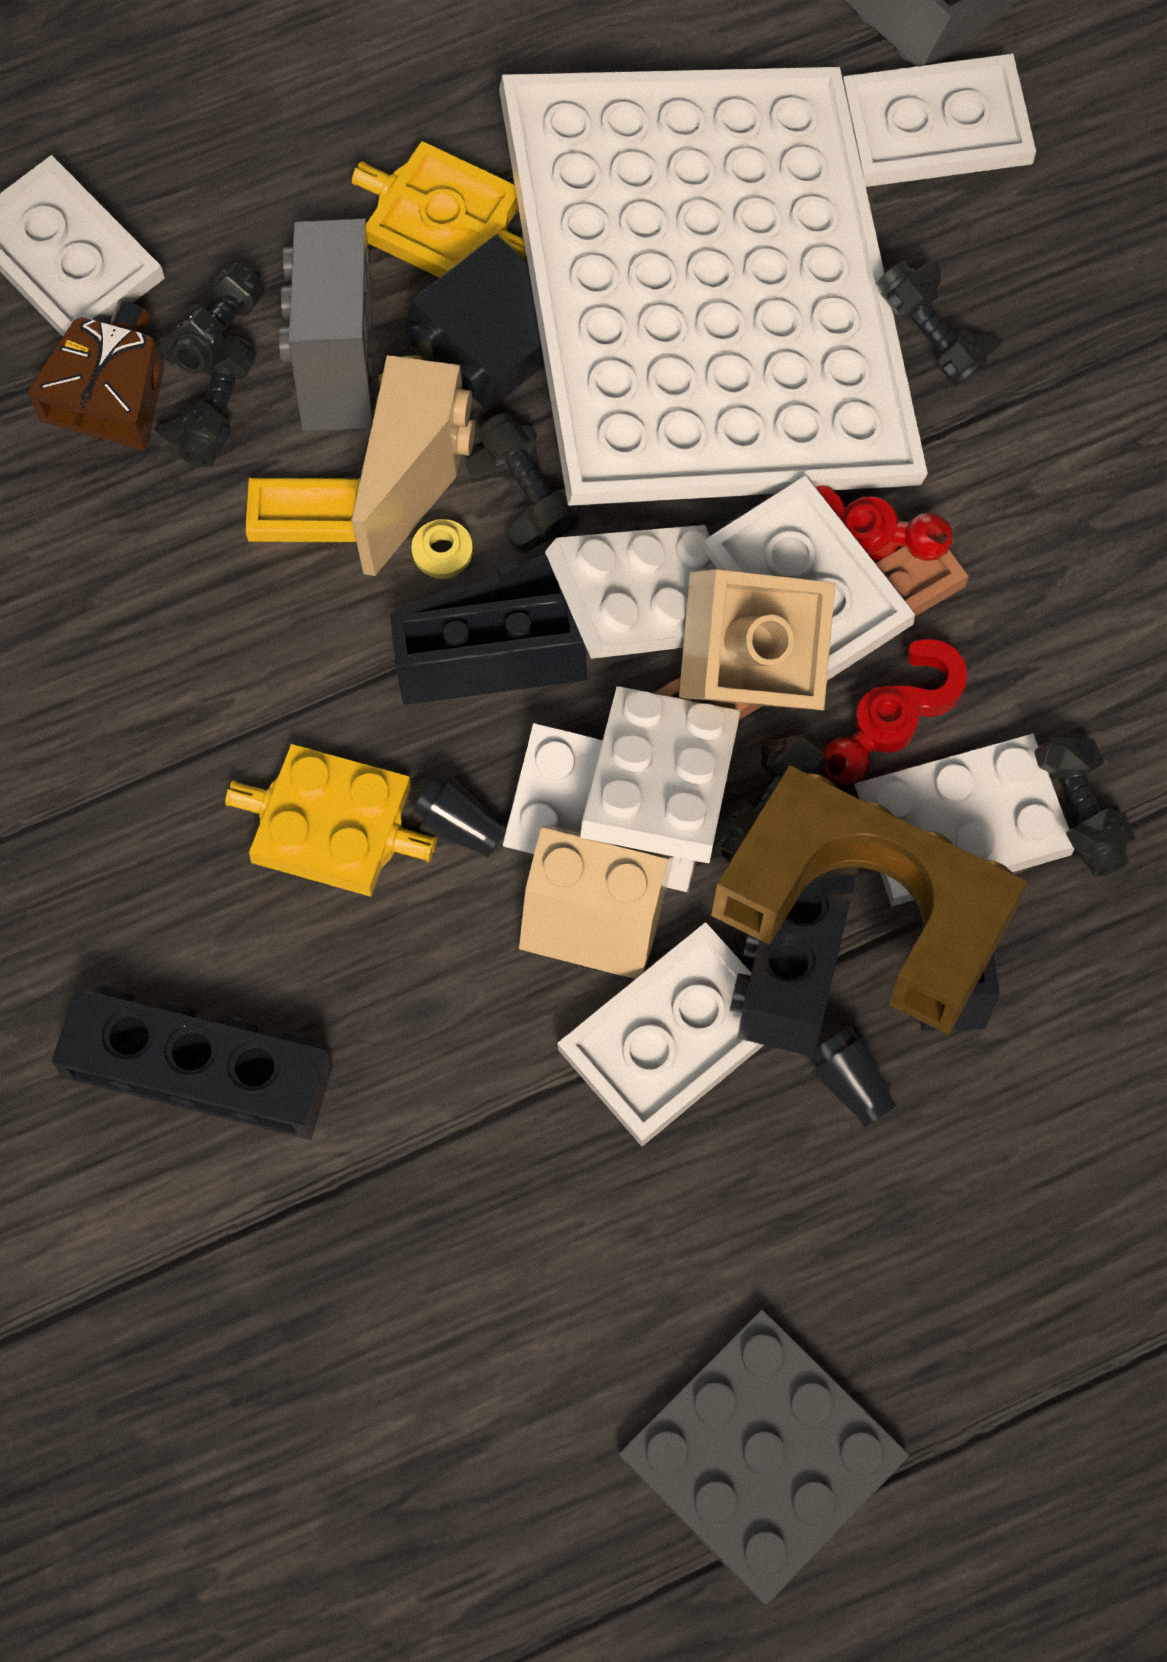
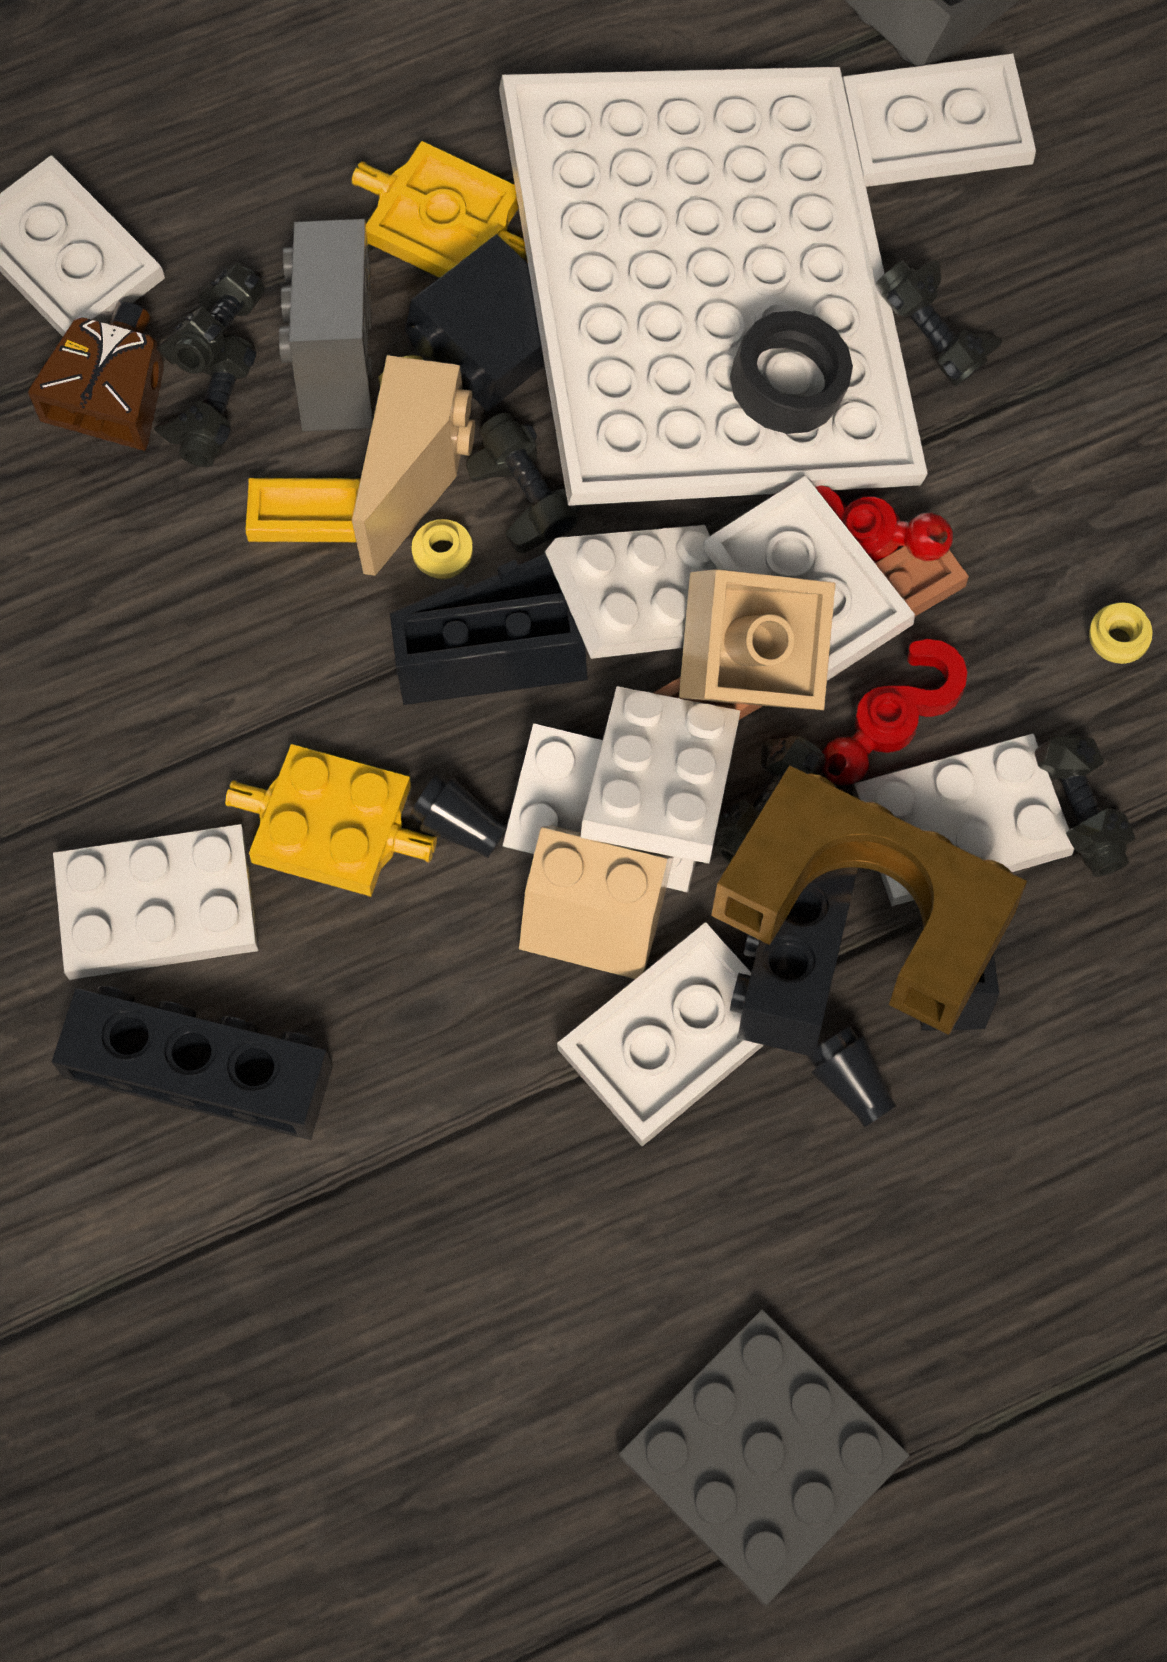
none -> white plate [53,824,259,980]
none -> black tyre [730,311,853,434]
none -> light yellow plate [1089,603,1153,664]

